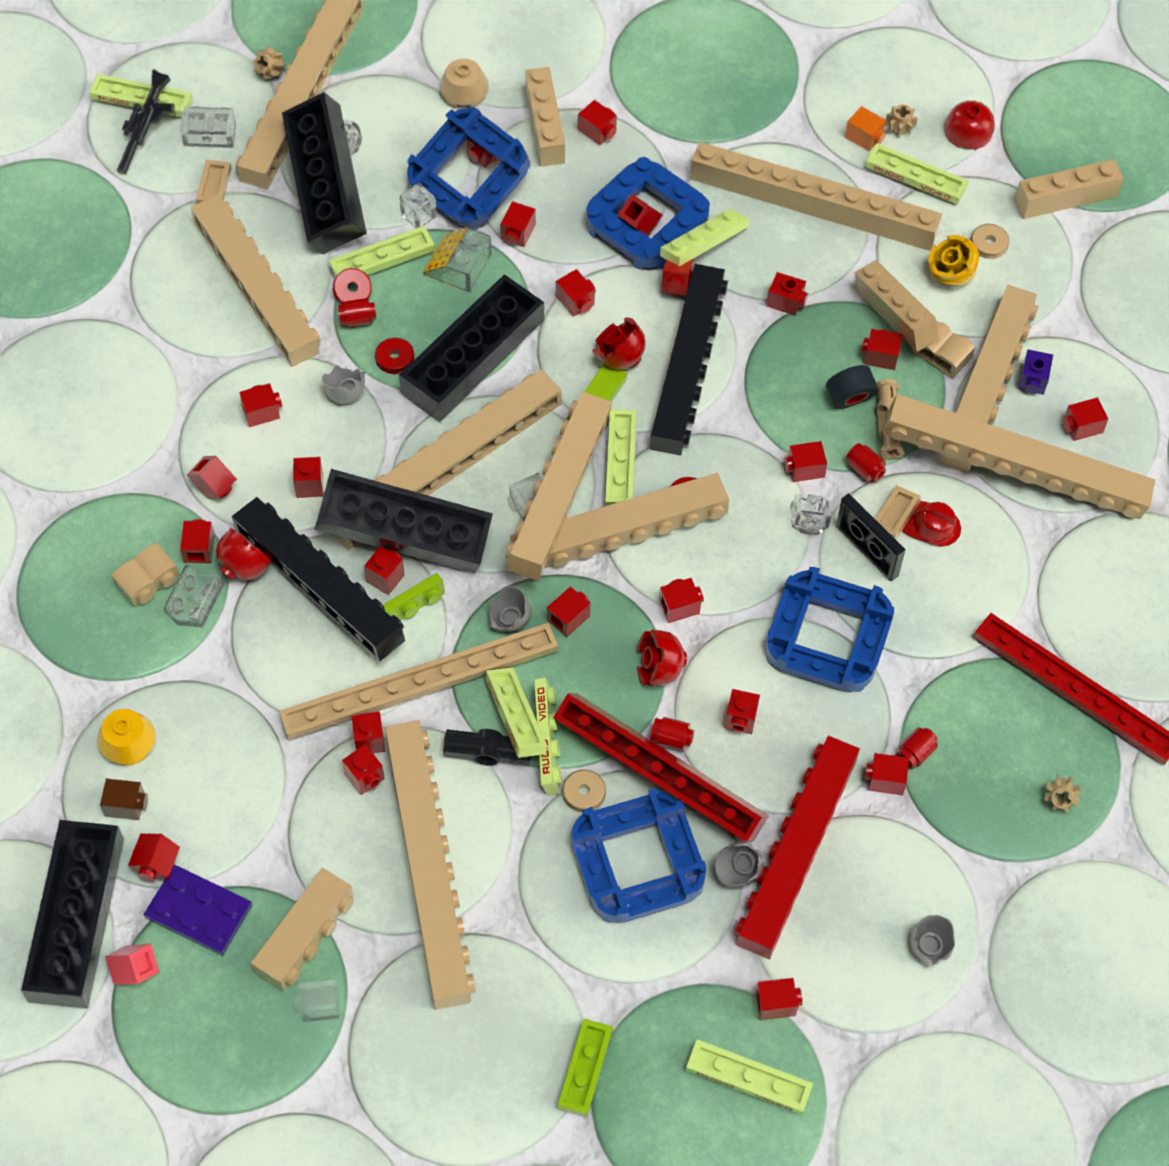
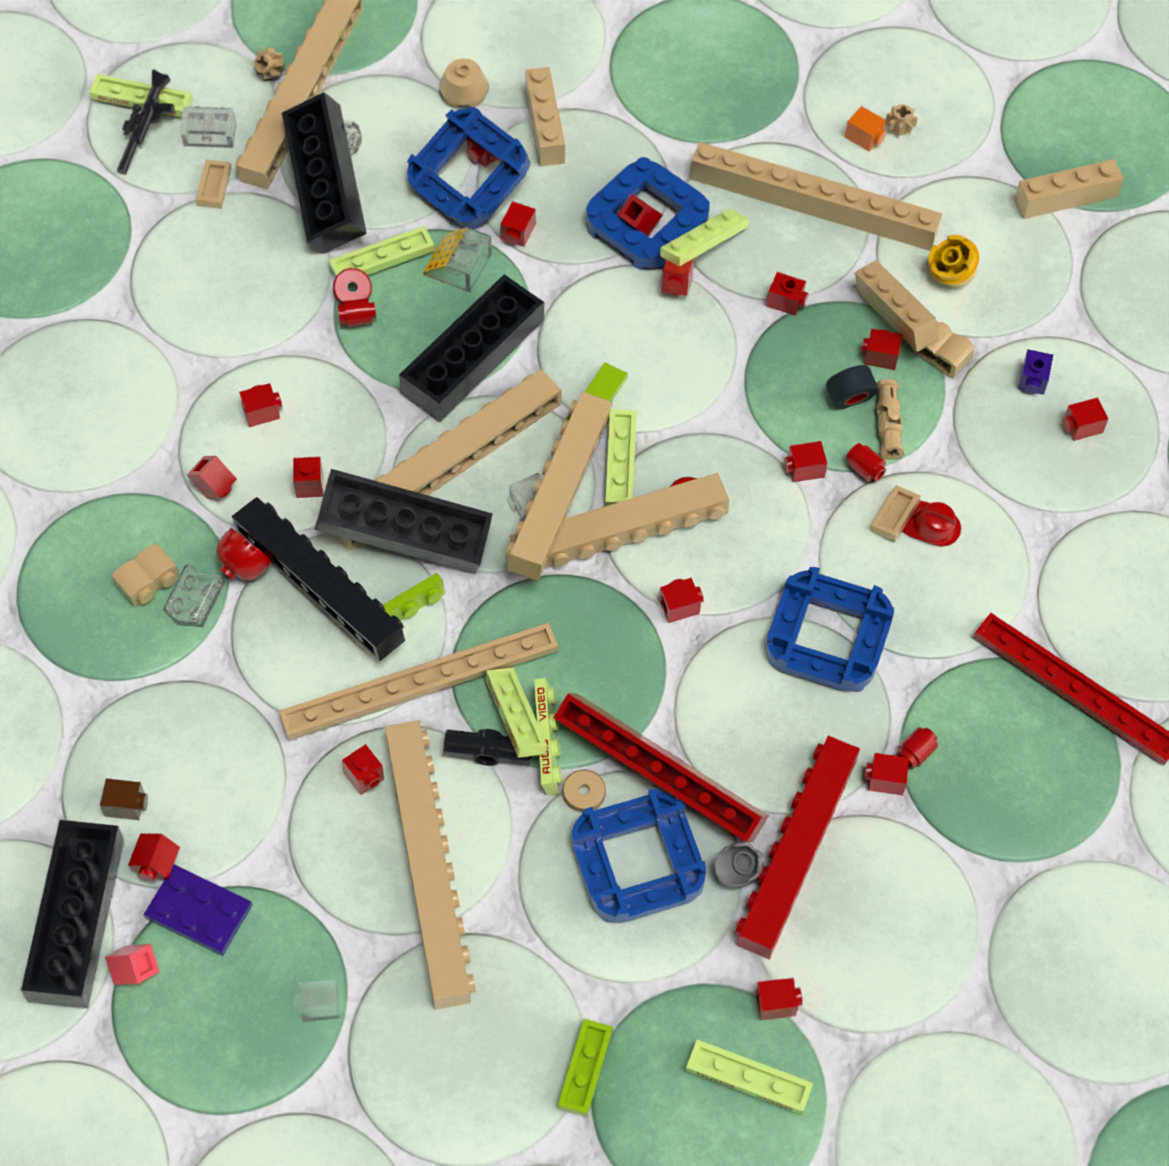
yellow cone [97,709,155,766] -> none
red brick [180,519,215,564] -> none
tan brick [191,194,321,367] -> none
tan brick [251,867,354,992] -> none
light grey hair [322,365,365,404] -> none
red brick [351,711,386,754] -> none
red brick [364,546,405,596] -> none
red piece [375,337,415,375] -> none
clear brick [399,183,437,229] -> none
light grey hair [489,586,532,632] -> none
red brick [547,586,590,637] -> none
red brick [555,269,596,317] -> none
red brick [578,99,617,146] -> none
red cylinder [592,317,646,370] -> none
red cylinder [637,629,687,686] -> none
black brick [650,264,728,456] -> none
red brick [650,717,695,751] -> none
red brick [724,689,760,734] -> none
clear hand [790,492,832,535] -> none
black tile [836,493,906,582] -> none
yellowish green plate [865,143,969,204] -> none
tan brick [883,394,1155,519] -> none
light grey hair [910,915,955,967] -> none
tan brick [938,284,1039,473] -> none
red cylinder [945,100,995,150] -> none
tan piece [971,224,1009,259] -> none
tan gear [1044,774,1081,812] -> none

